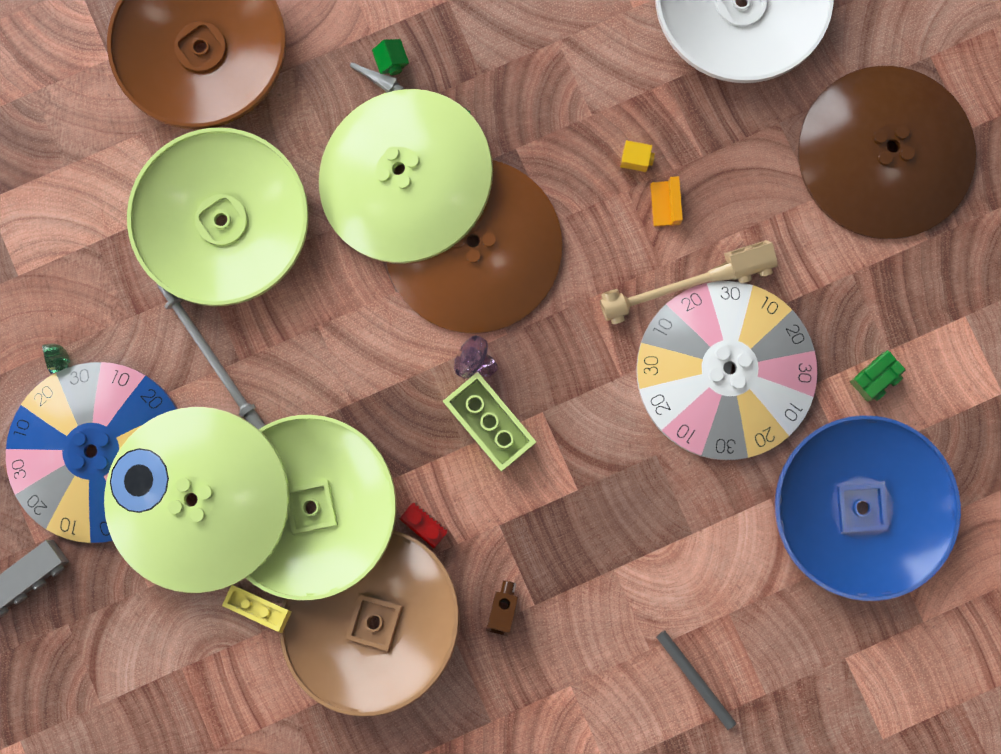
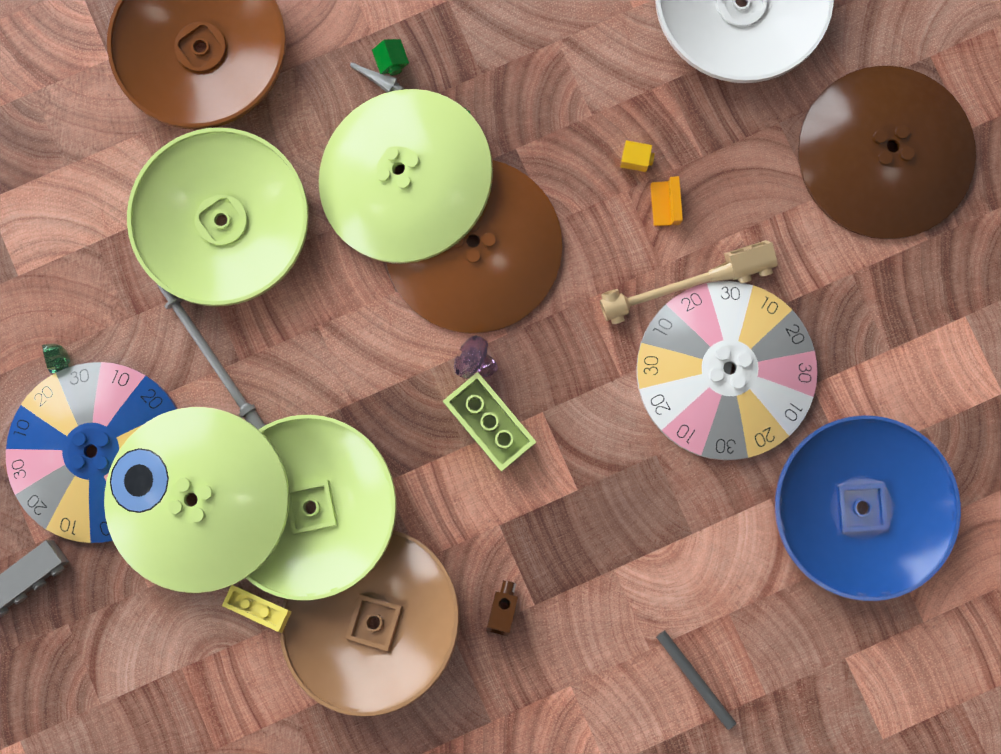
red brick [399,503,448,548] -> none
green brick [850,350,906,401] -> none

